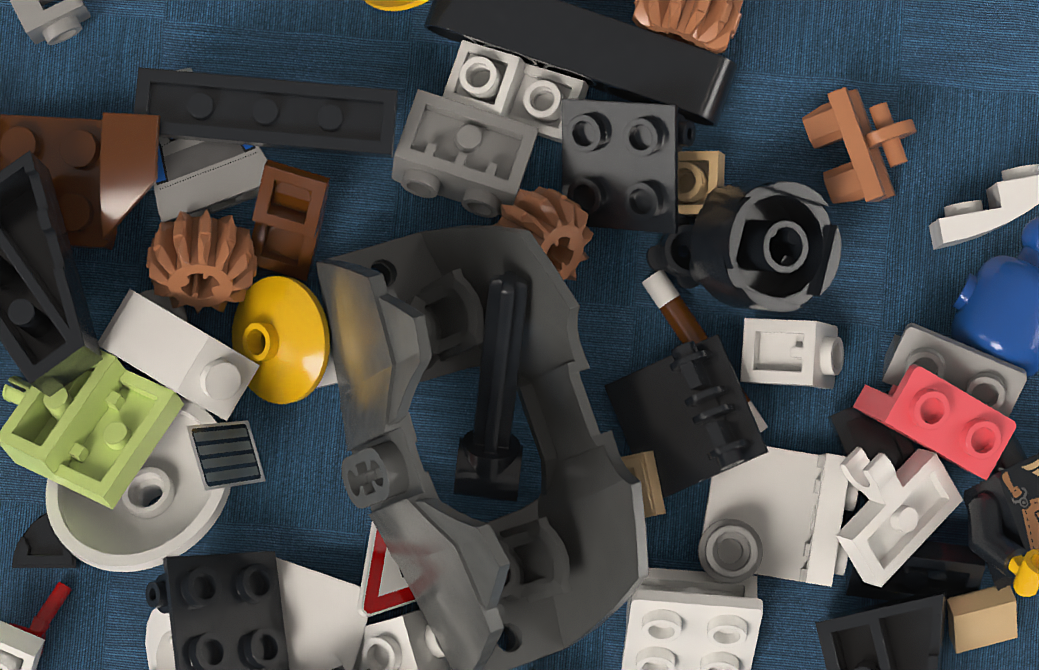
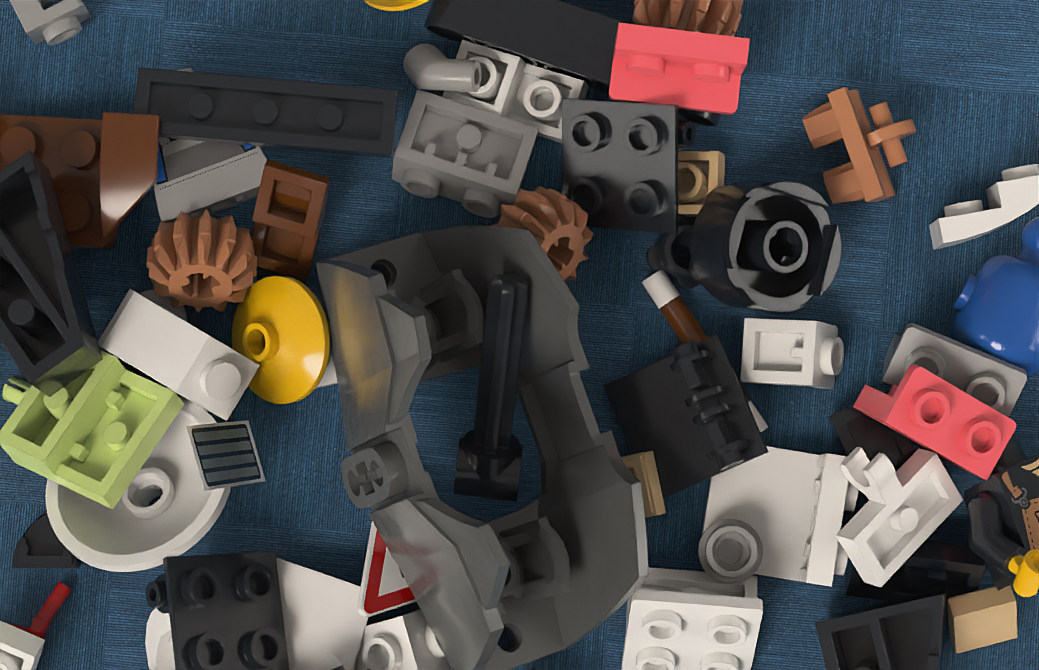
none -> light grey arm [403,43,482,92]
none -> coral bracket [609,23,750,115]

